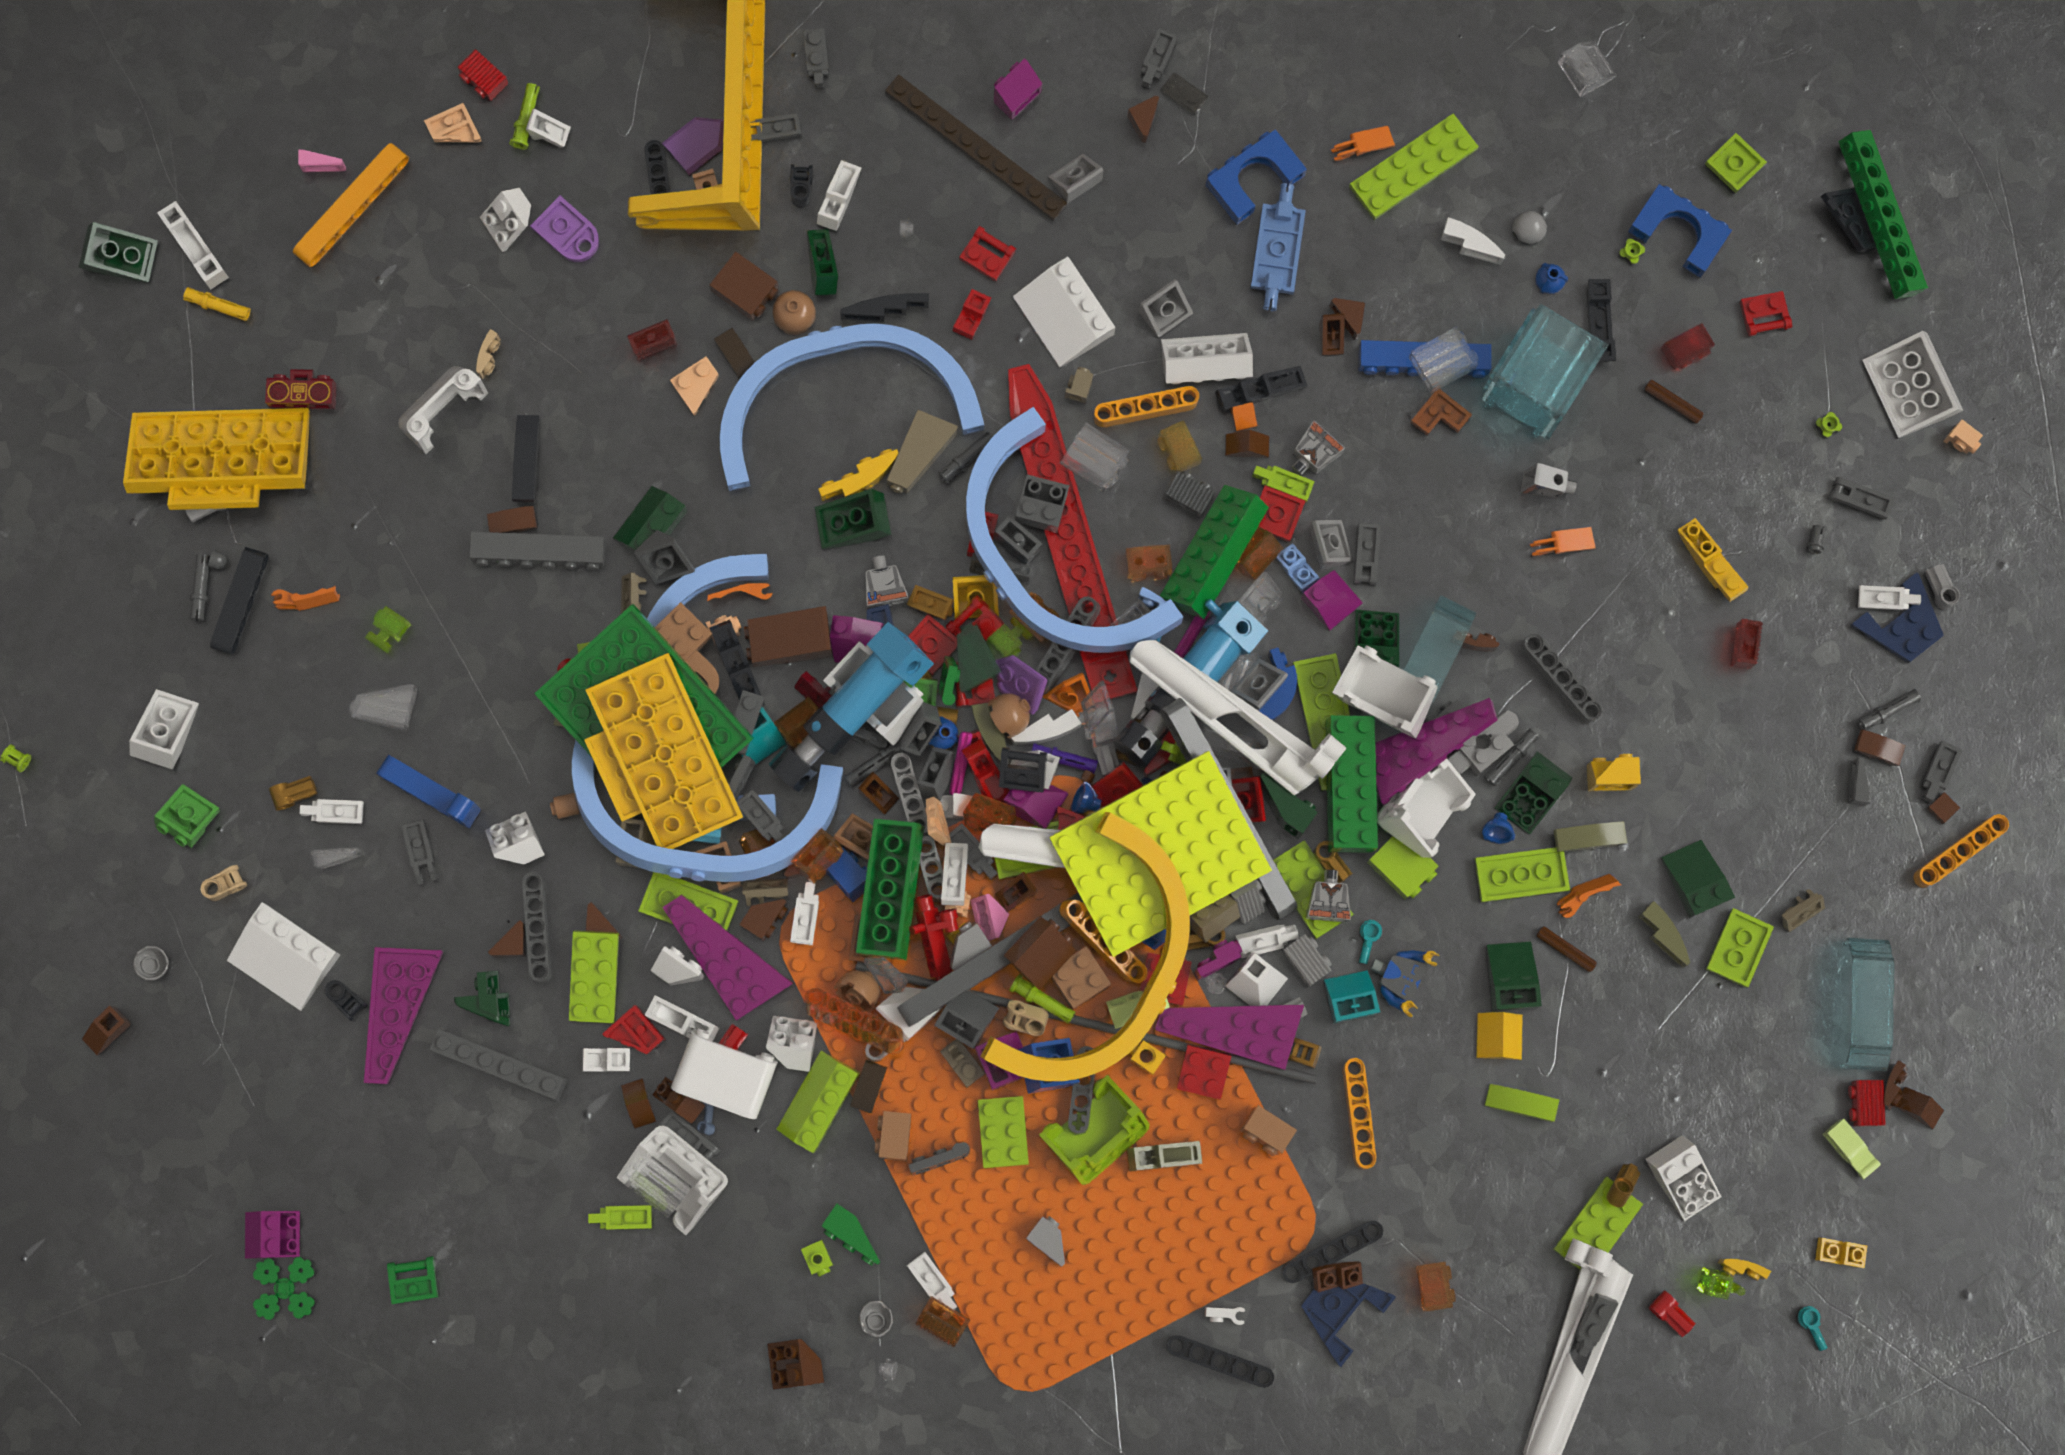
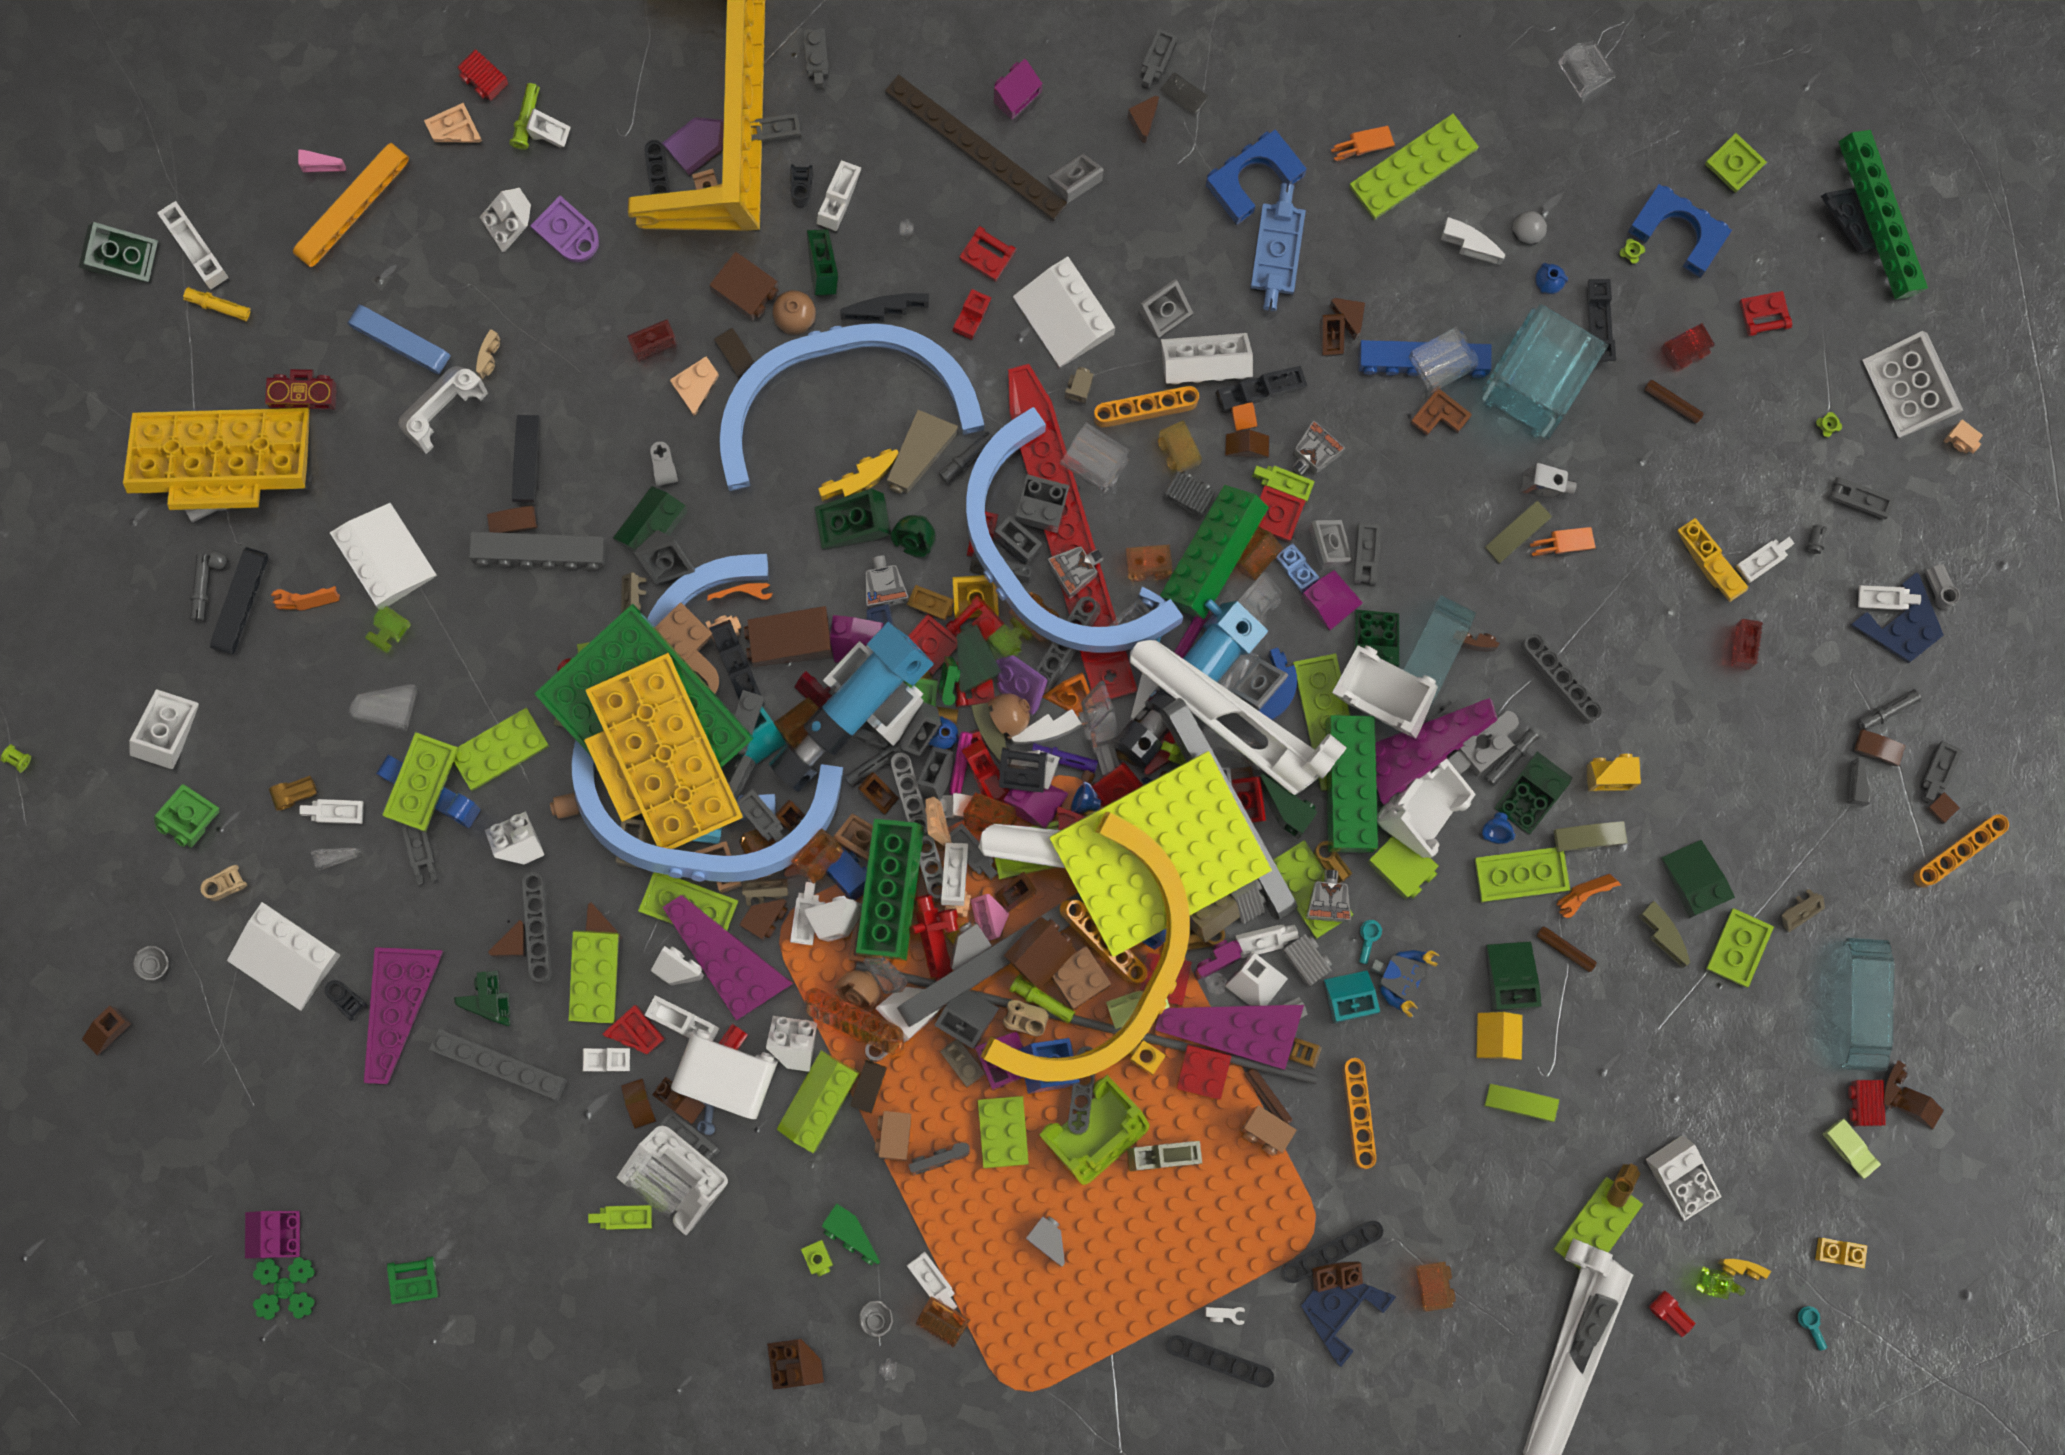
none -> white slope [330,503,437,611]
none -> medium blue beam [347,304,451,375]
none -> lime plate [382,732,458,832]
none -> lime plate [454,707,550,791]
none -> light grey piece [650,442,678,486]
none -> reddish brown slope [775,799,806,833]
none -> white slope [805,896,862,942]
none -> dark green cylinder [890,515,936,557]
none -> torso [1048,546,1104,599]
none -> reddish brown axle [1245,1068,1292,1124]
none -> olive slope [1485,501,1552,564]
none -> white hinge [1735,537,1795,584]

